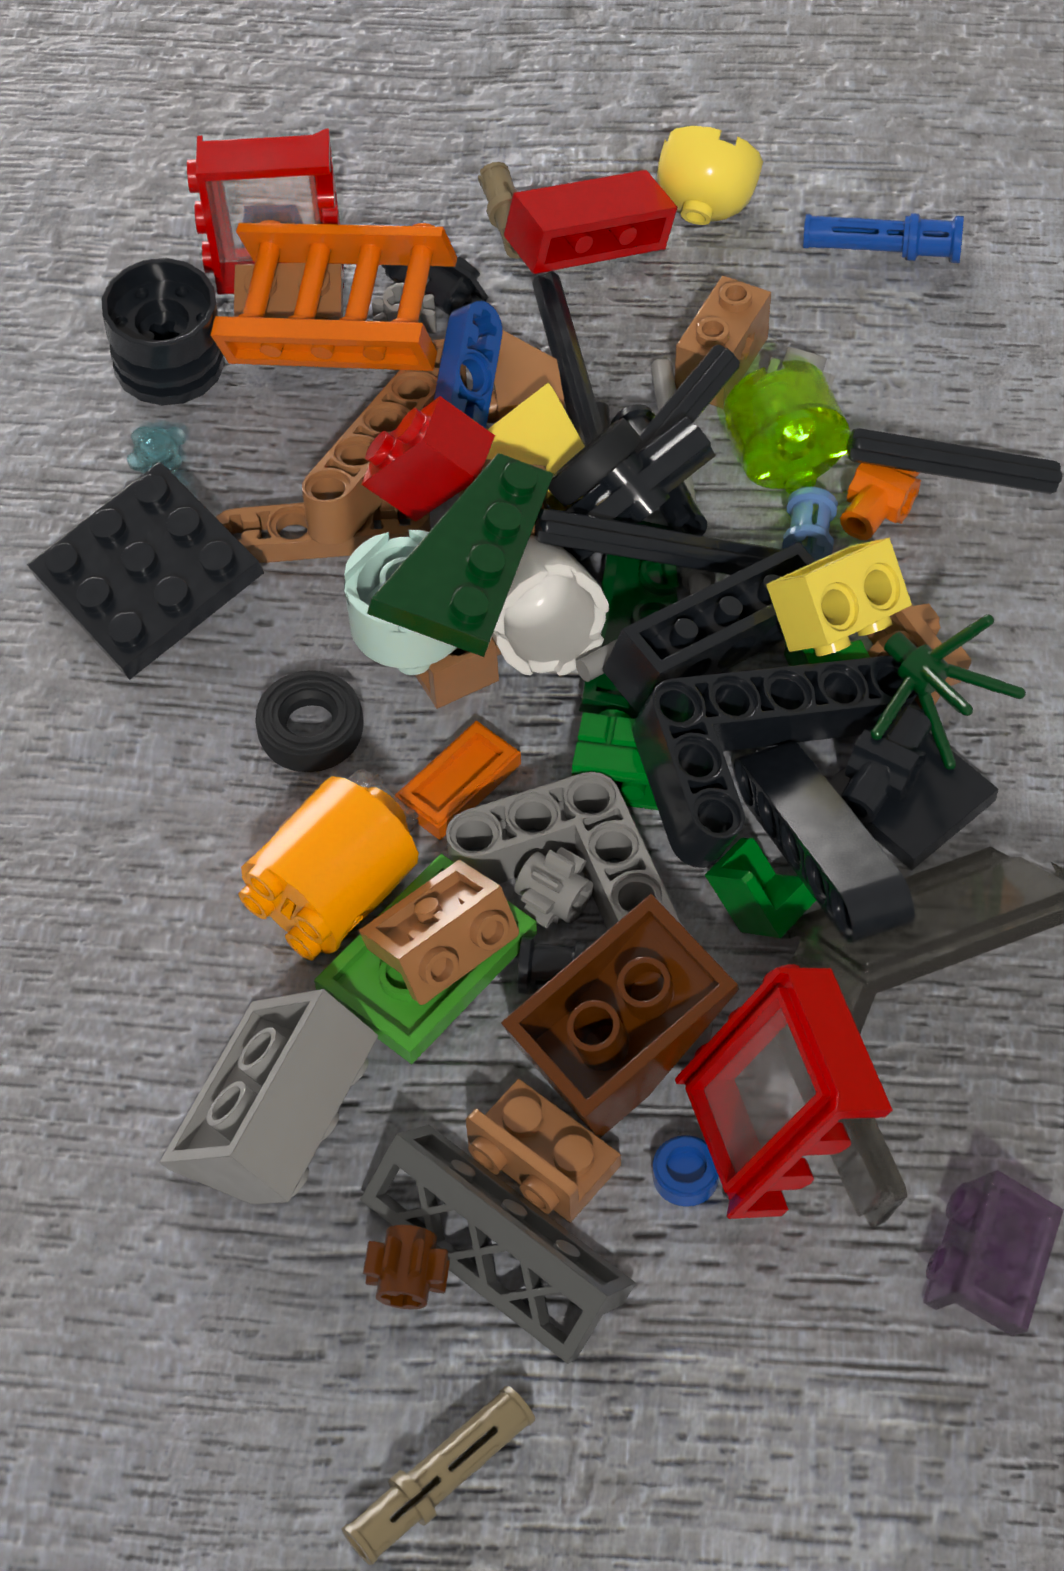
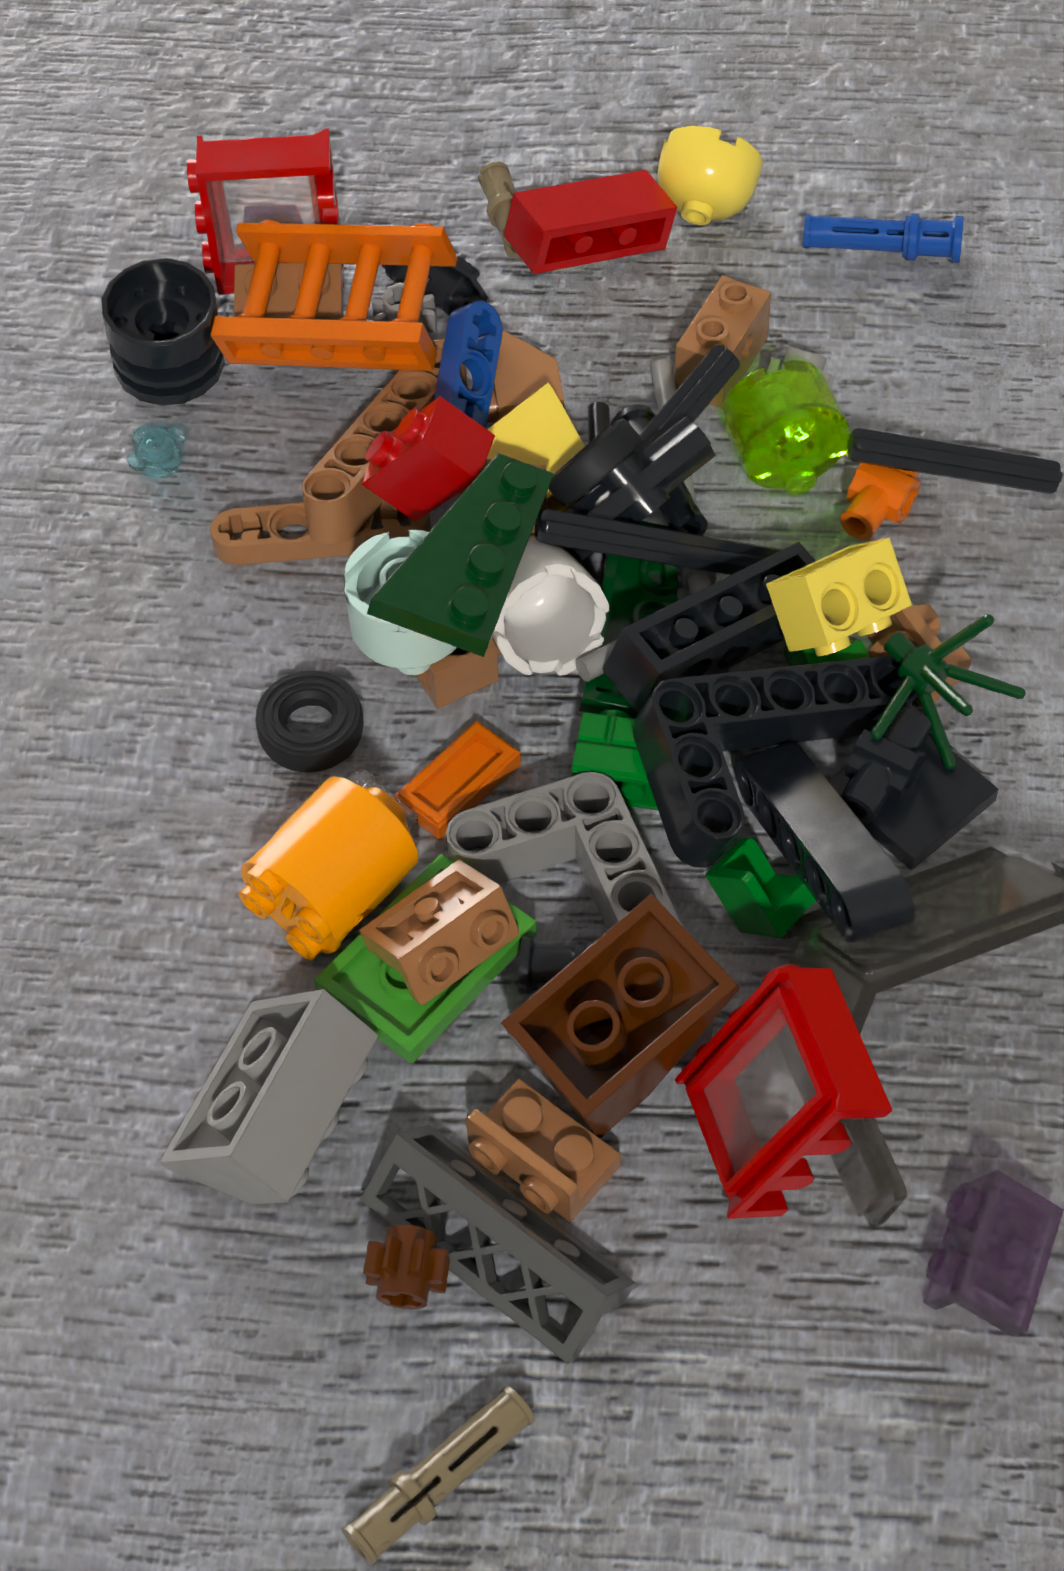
black plate [27,461,264,680] -> none
light grey gear [515,847,593,928] -> none
black axle [532,271,604,446] -> none
blue tile [652,1135,719,1207] -> none
medium blue bush [782,487,838,561] -> none

